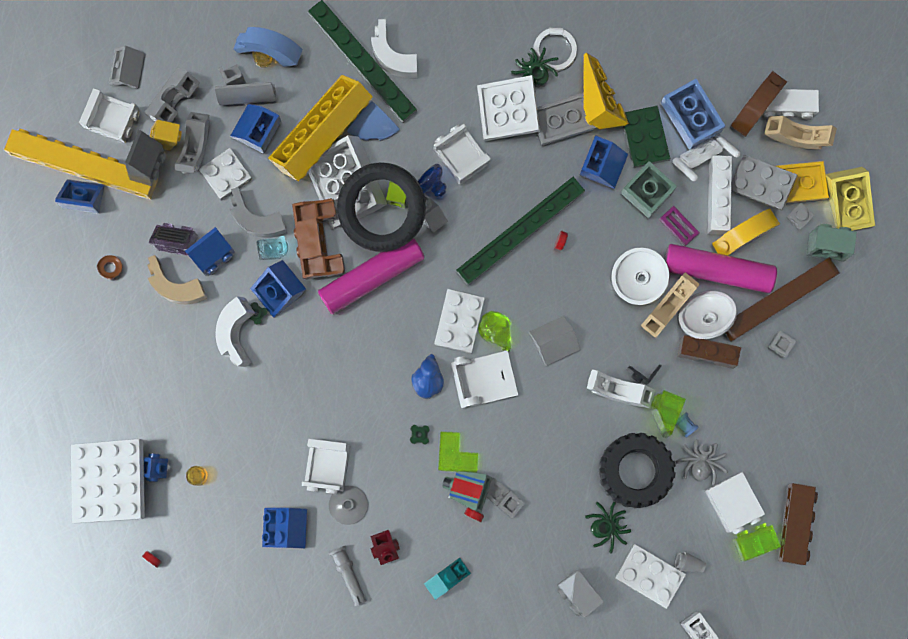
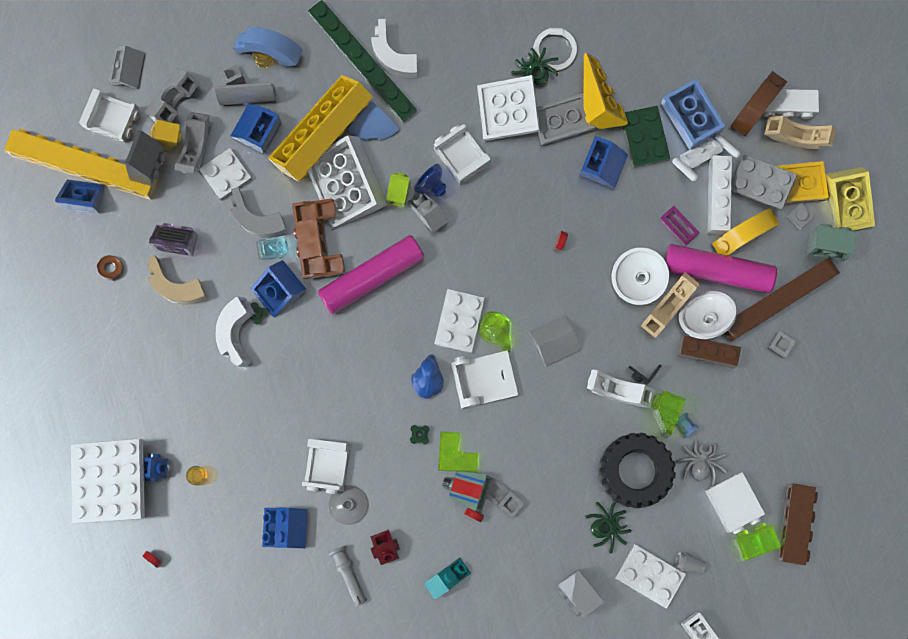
blue slope [185,227,235,276] -> none
black tyre [337,162,426,252] -> none
dark green plate [456,176,585,285] -> none
sand green brick [621,161,677,218] -> none

